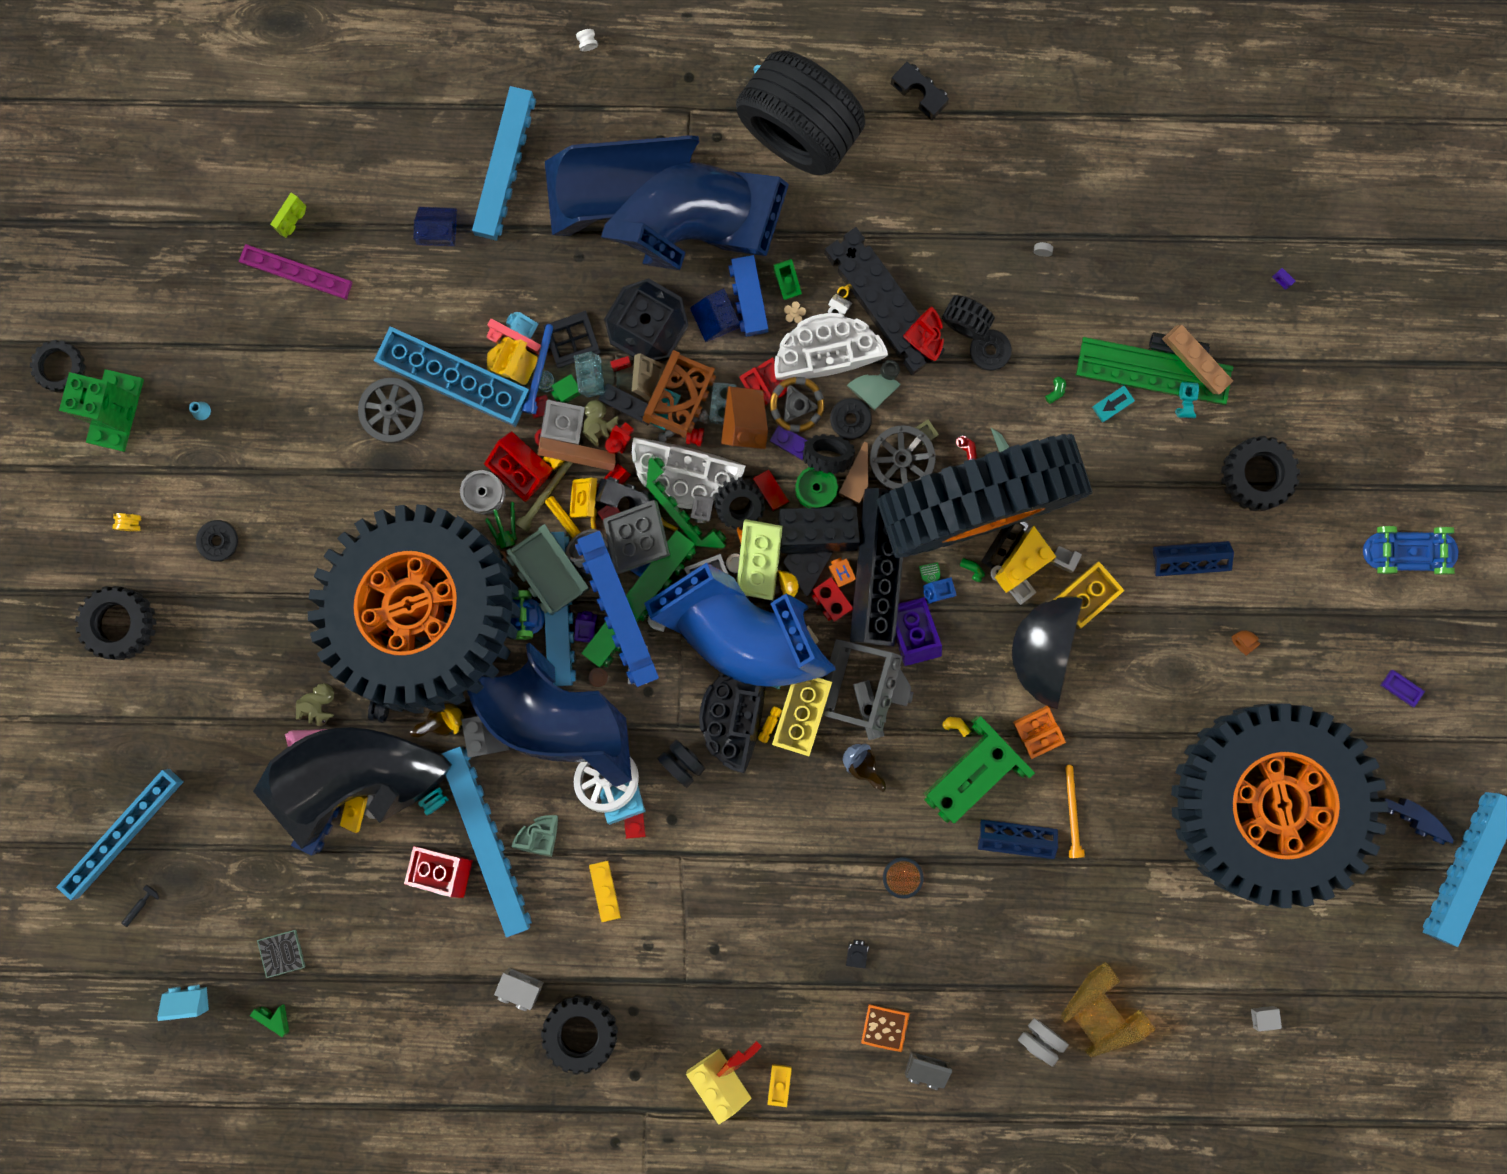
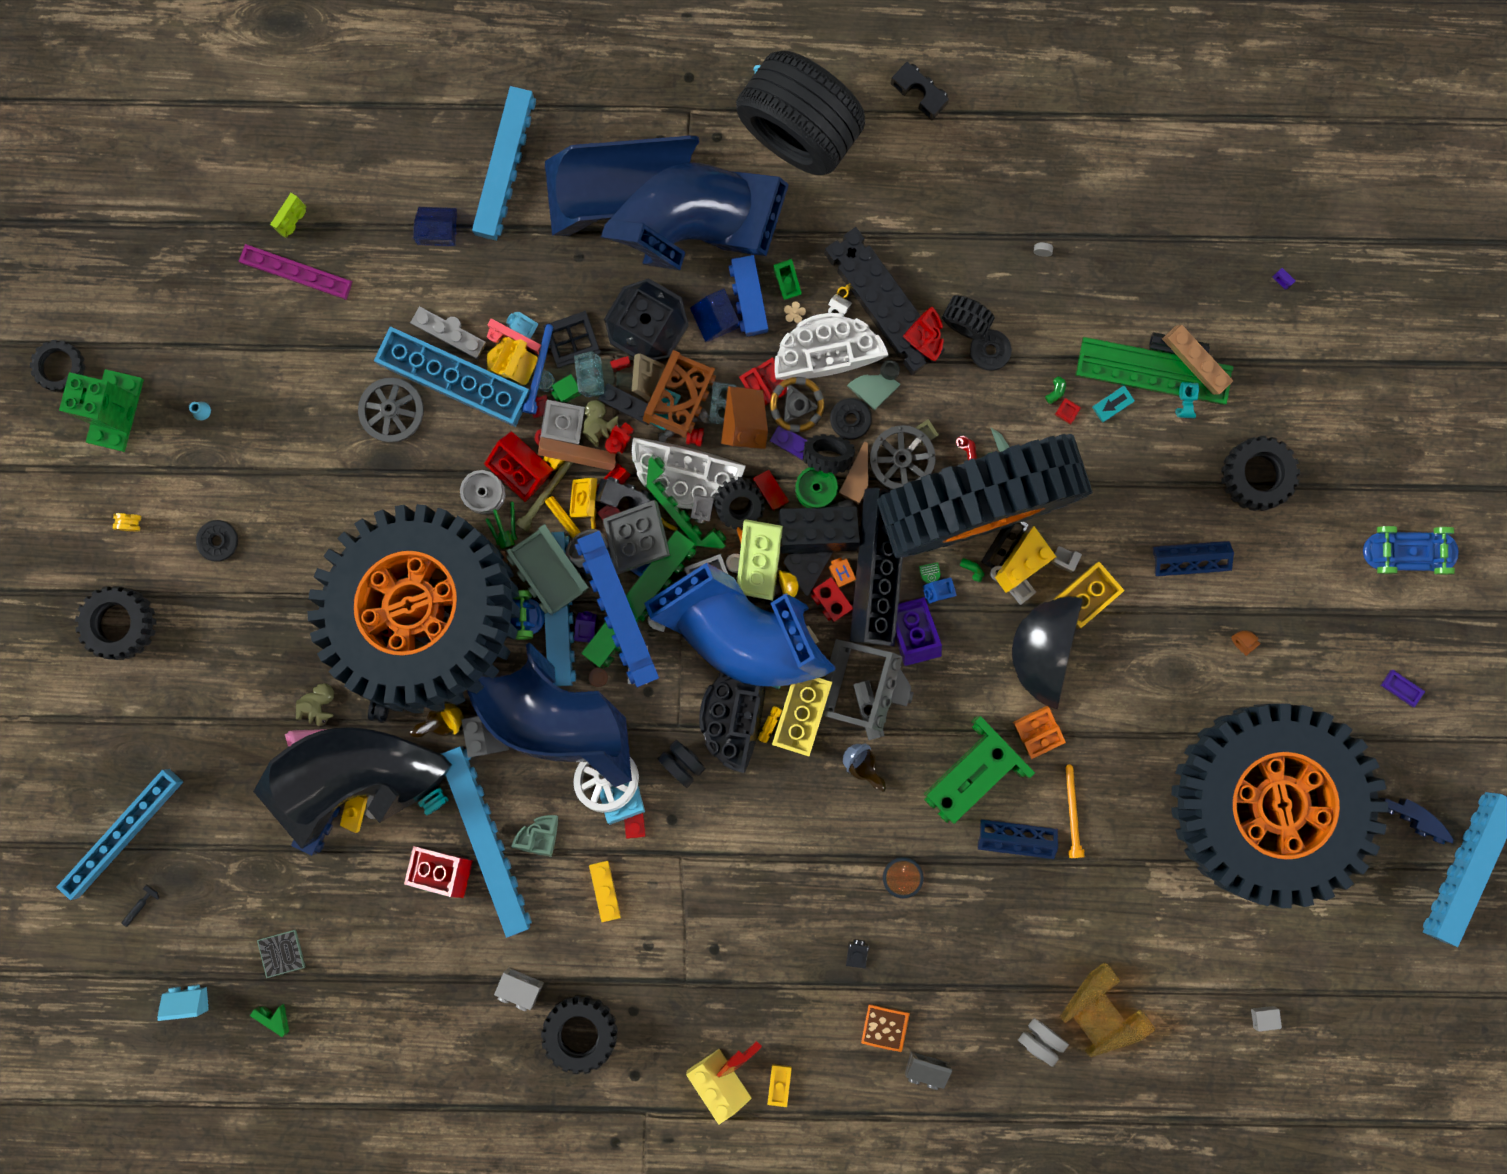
white wheel [576,29,598,51] -> none
yellow arm [942,717,971,737] -> none
none -> light grey hinge [410,306,487,360]
none -> red tile [1054,398,1081,425]

